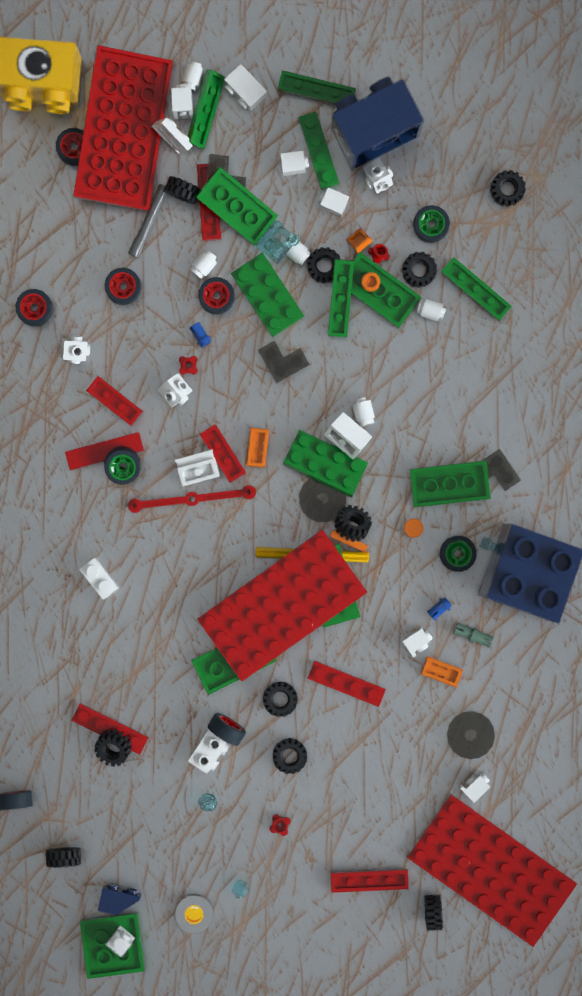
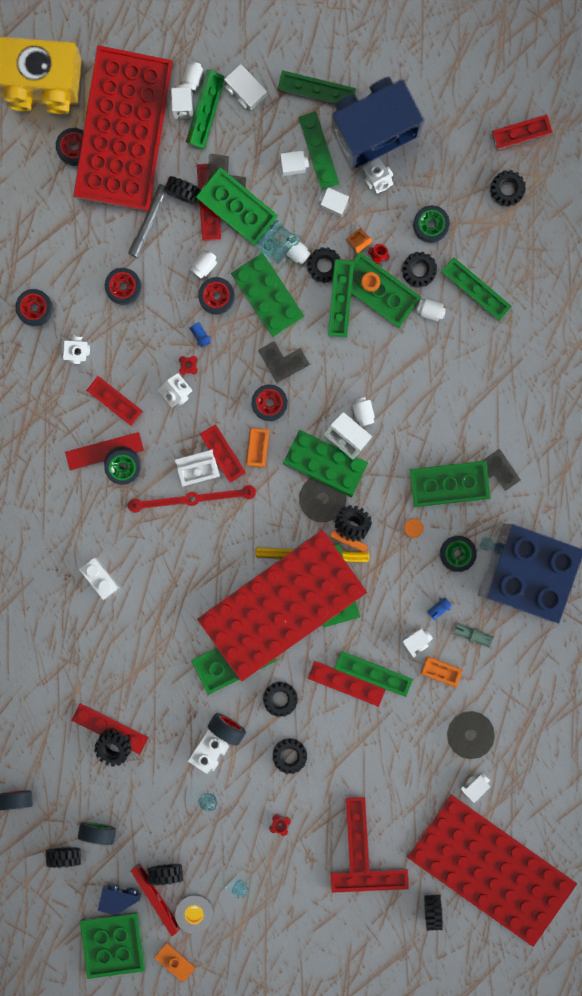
white brick [106,925,135,957] -> none
white plate [152,117,193,154] -> none
none -> black wheel [78,822,116,845]
none -> red tile [130,864,180,936]
none -> black tyre [147,864,183,886]
none -> orange plate [154,942,196,983]
none -> wheel [251,384,288,421]
none -> green plate [334,651,413,697]
none -> red plate [346,797,370,876]
none -> red plate [492,114,553,150]

